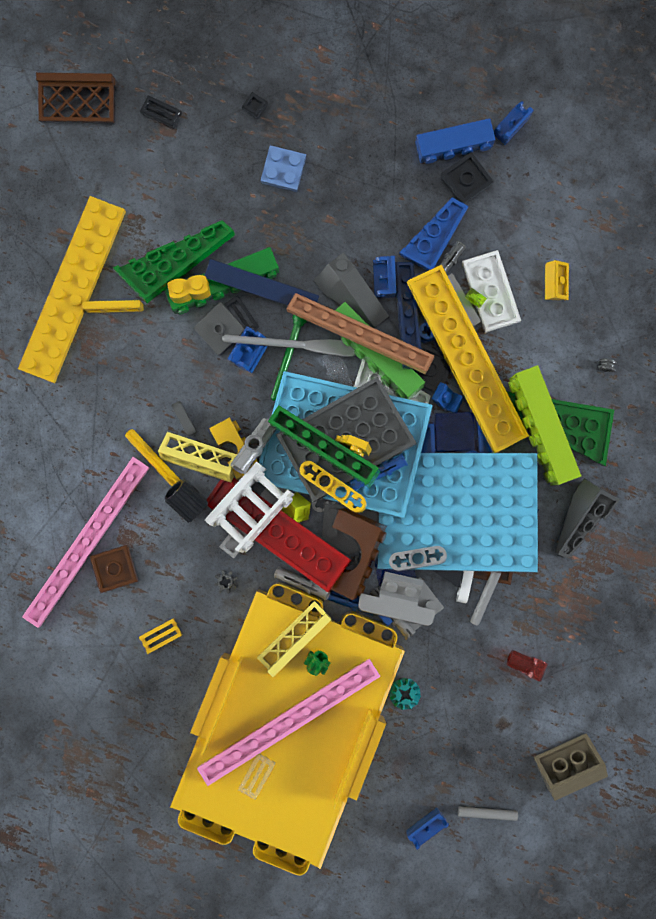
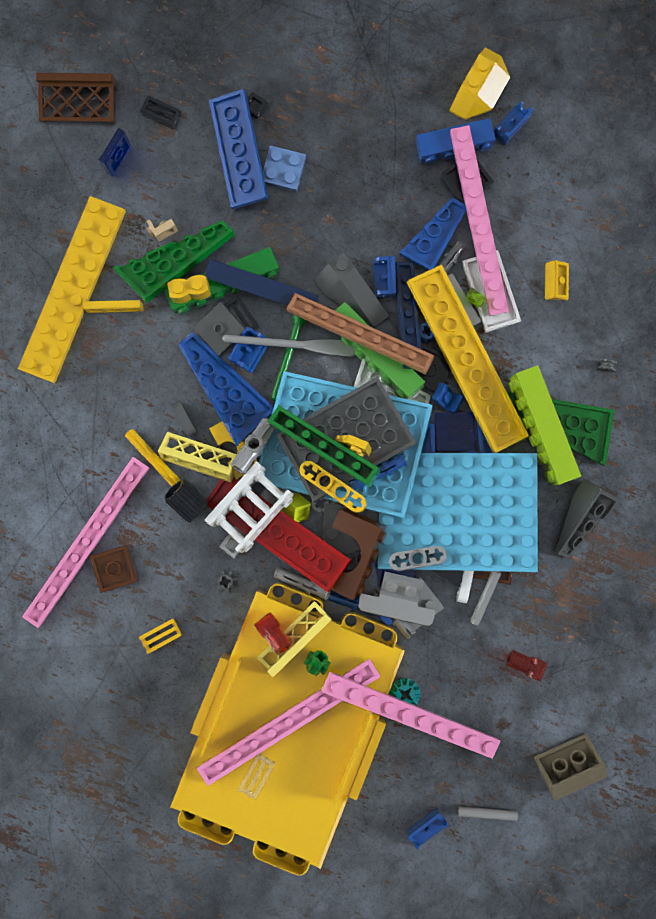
none -> clear blue plate [99,128,132,177]
none -> tan bracket [146,219,178,242]
none -> blue wing [179,332,274,446]
none -> blue plate [209,89,268,209]
none -> clear red piece [254,612,292,655]
none -> bright pink plate [322,672,500,759]
none -> yellow wedge [449,47,510,120]
none -> bright pink plate [450,125,509,316]

